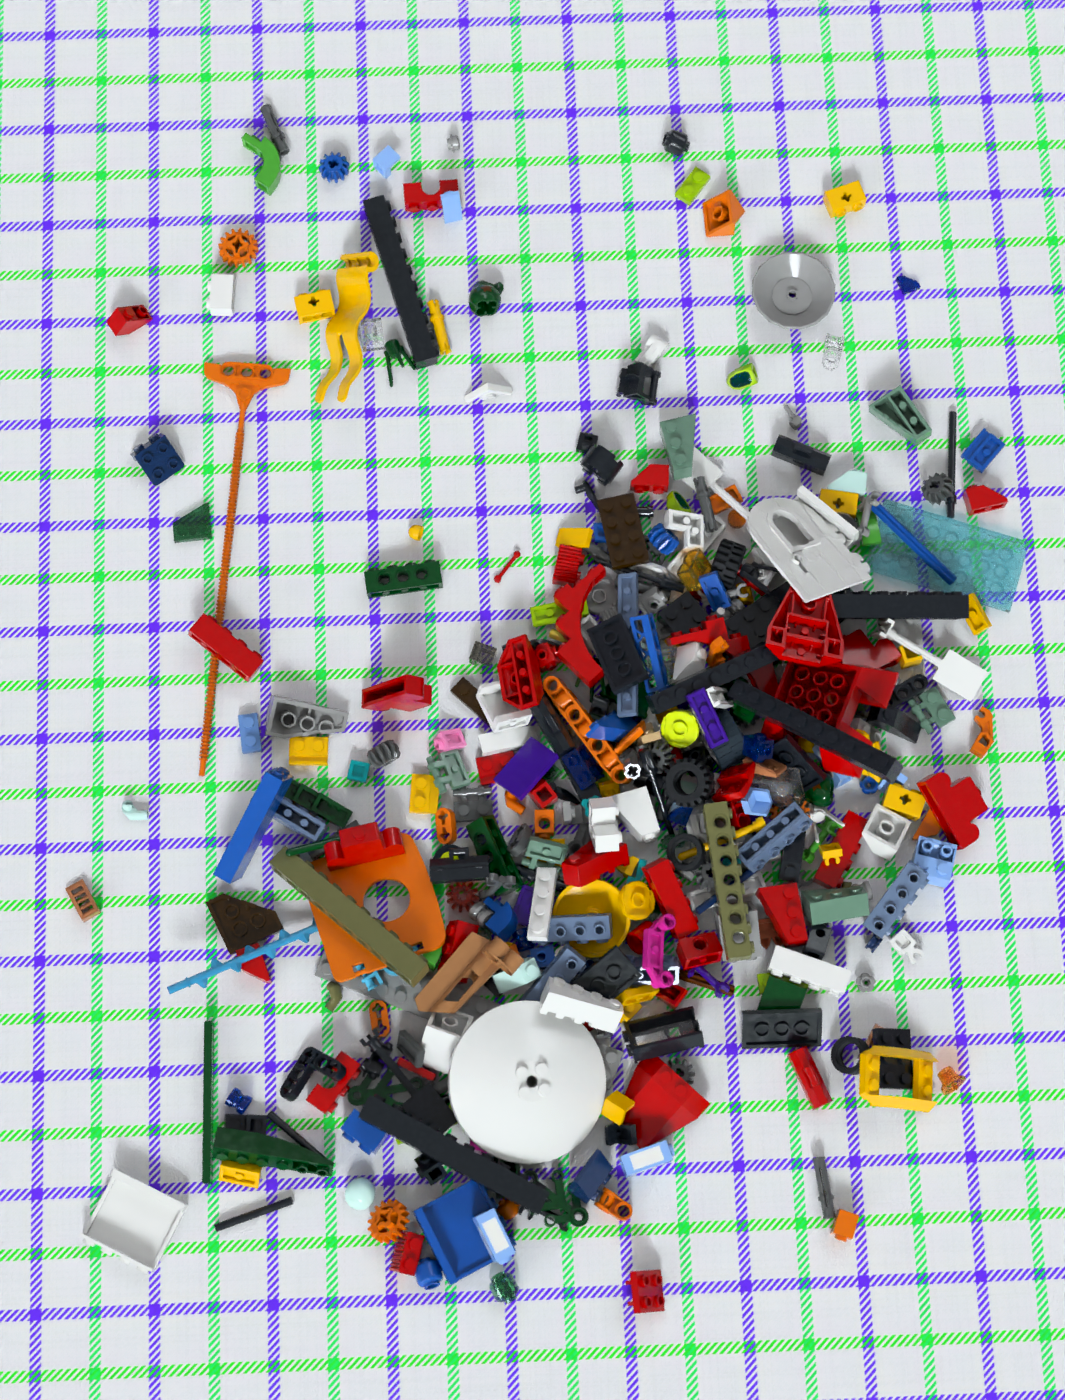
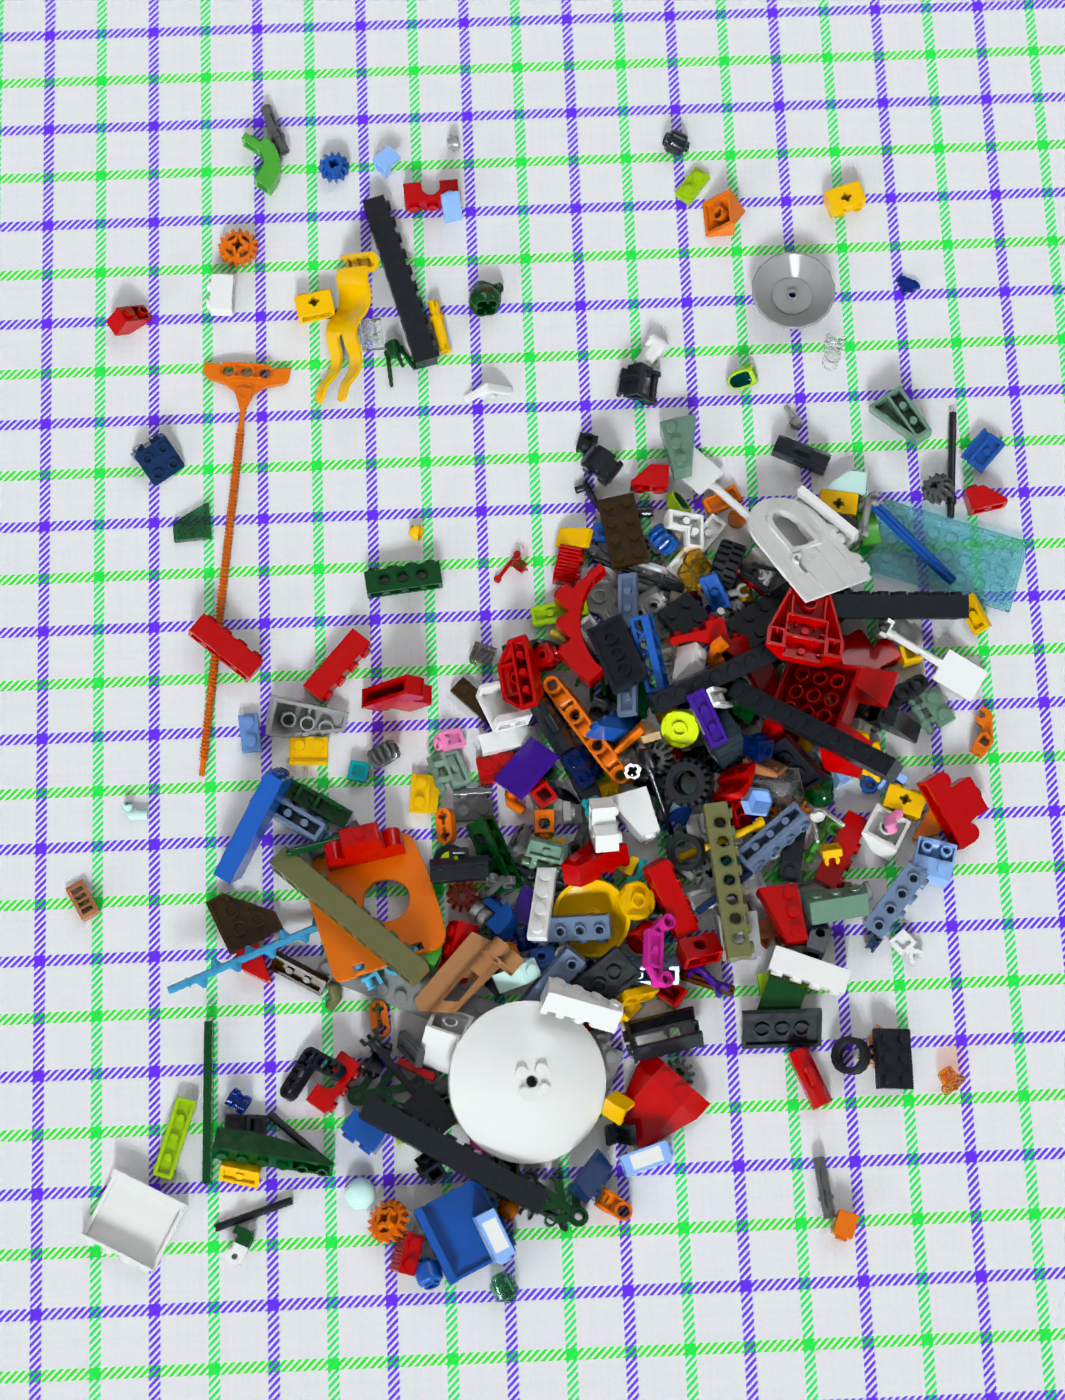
red plate [625,1269,665,1314] -> none
dark grey pin [693,476,718,533] -> none
light grey plate [856,973,875,992] -> none
yellow wedge [859,1045,938,1113] -> none
none -> lime plate [152,1096,197,1181]
none -> leg [226,1225,257,1266]
none -> dark brown plate [269,951,329,997]
none -> red brick [303,628,371,704]
none -> clear red plate [511,557,528,574]
none -> bright pink arm [884,809,903,834]

